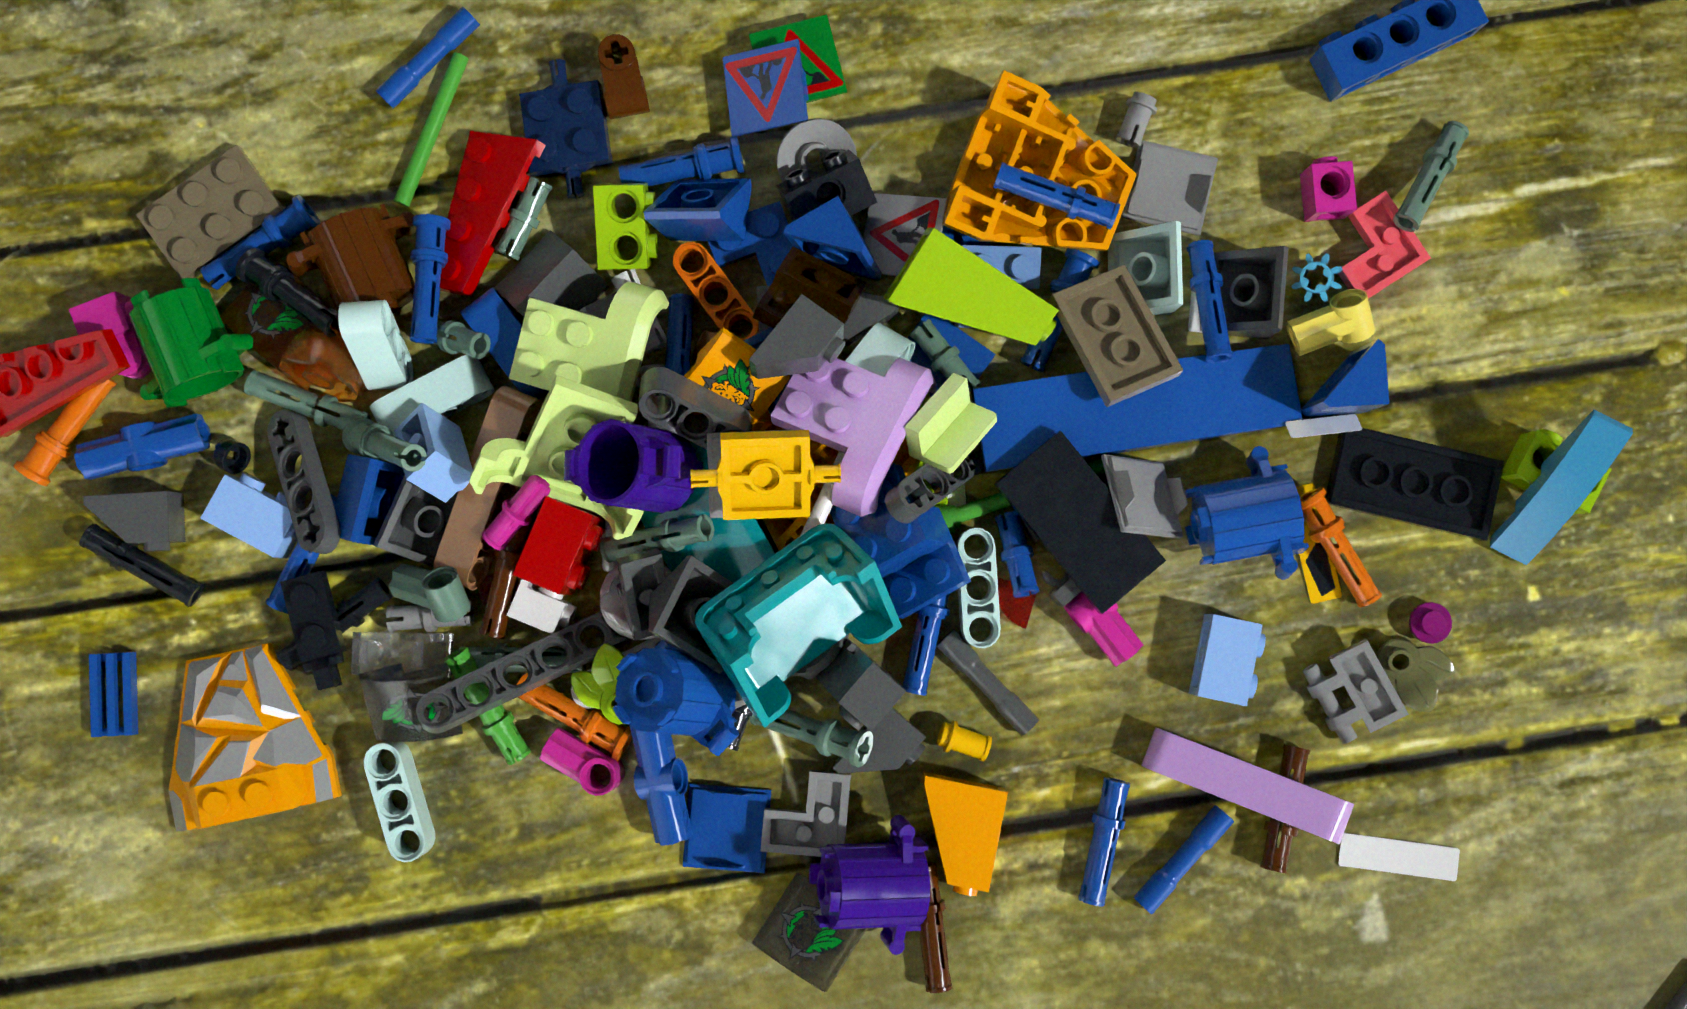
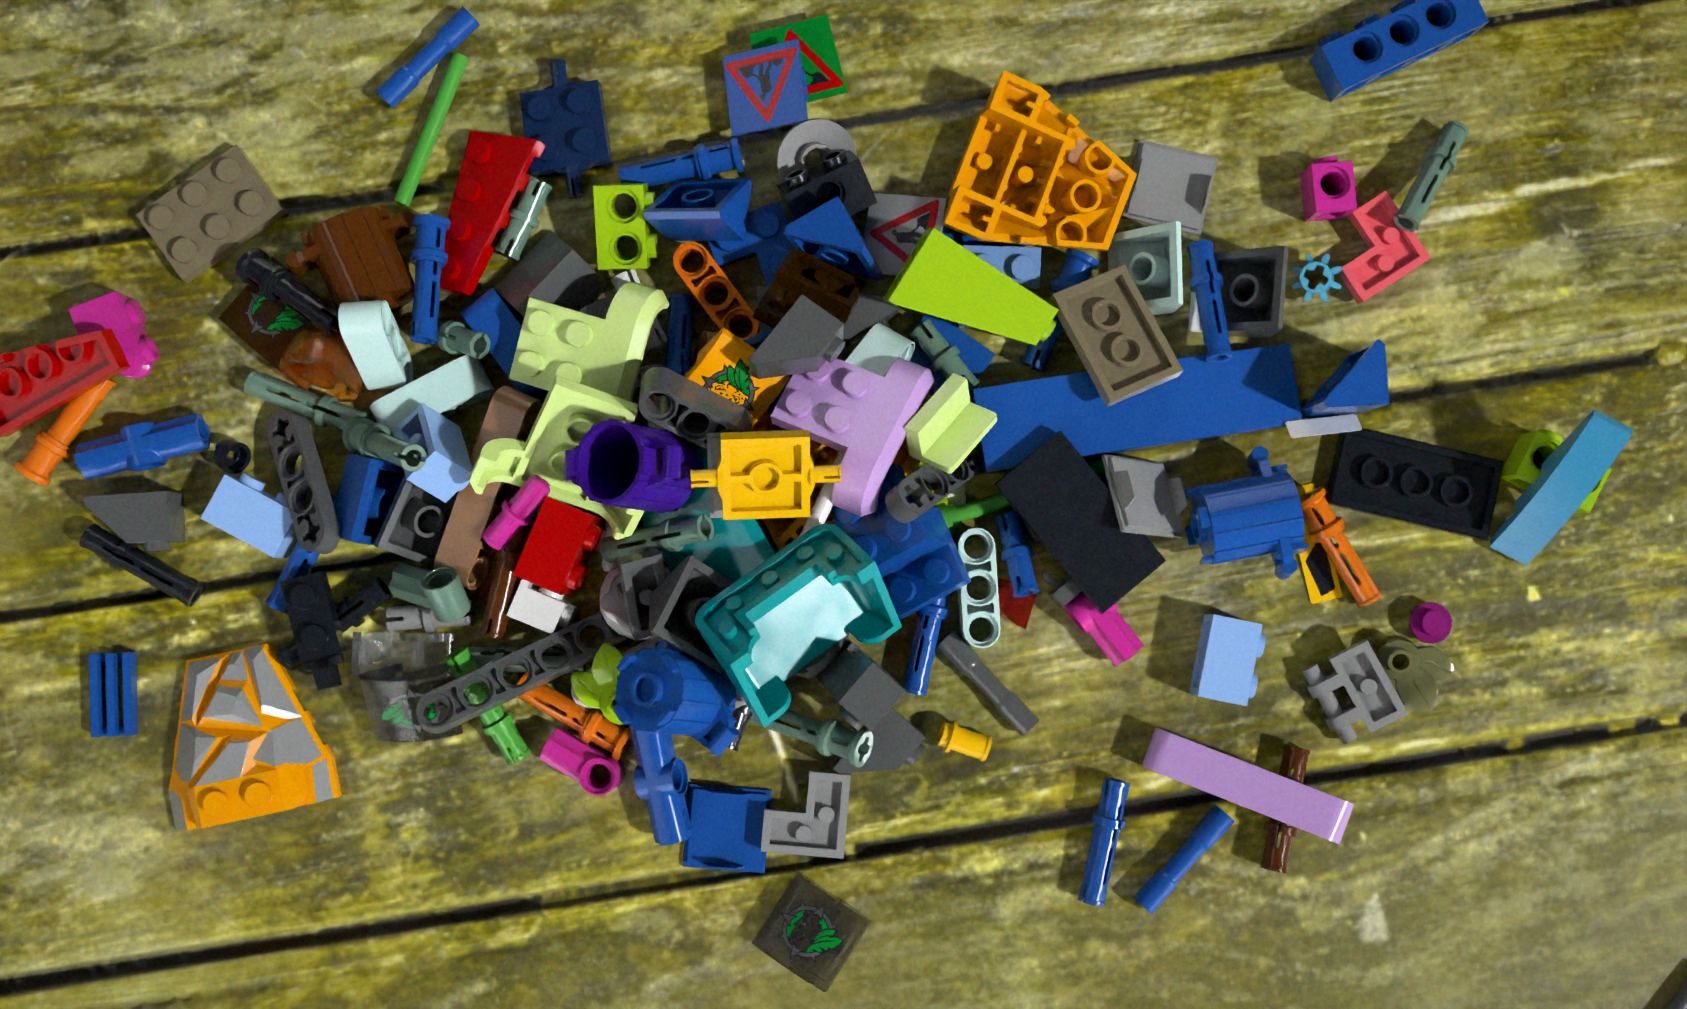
green container [129,278,254,408] -> none
blue pin [200,195,321,290] -> none
light aqua beam [363,739,436,862] -> none
reddish brown piece [598,34,650,120] -> none
dark purple container [809,815,930,955] -> none
reddish brown pin [919,862,952,993] -> none
light orange slope [922,771,1008,896] -> none
blue pin [993,162,1120,229] -> none
light grey pin [1115,92,1158,148] -> none
light yellow piece [1286,289,1375,356] -> none
white sticker [1338,833,1460,881] -> none

